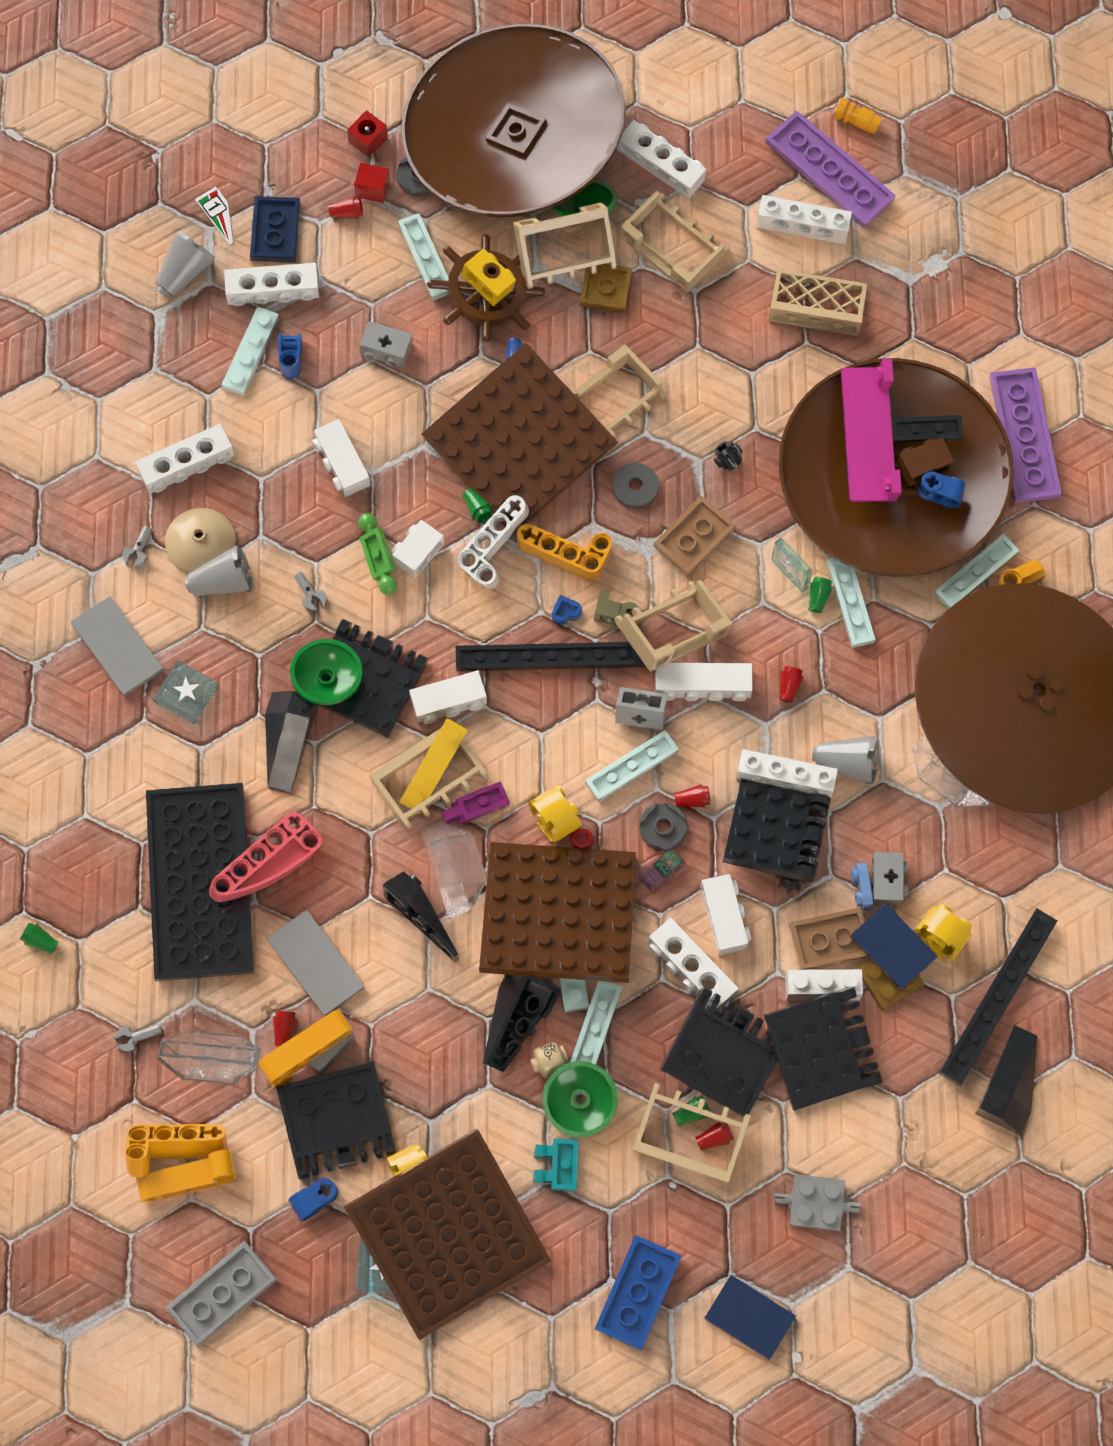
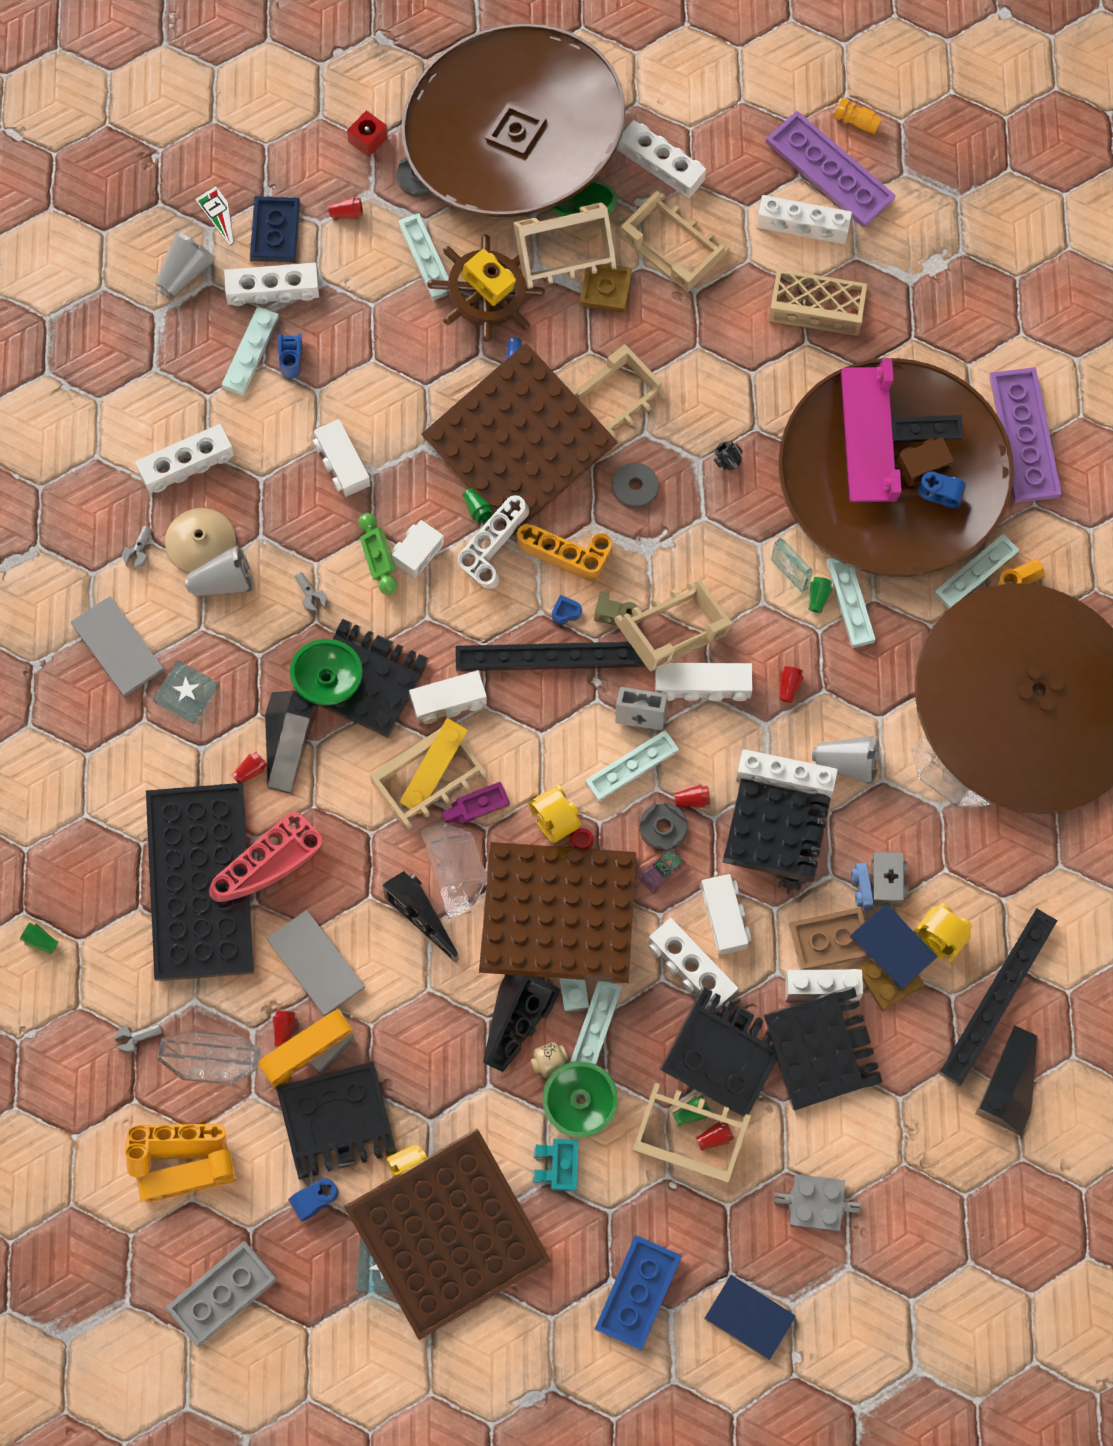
red piece [354,162,390,203] -> none
light grey brick [359,321,413,368] -> none
medium nougat plate [653,496,736,576] -> none
none -> red cone [231,751,268,783]

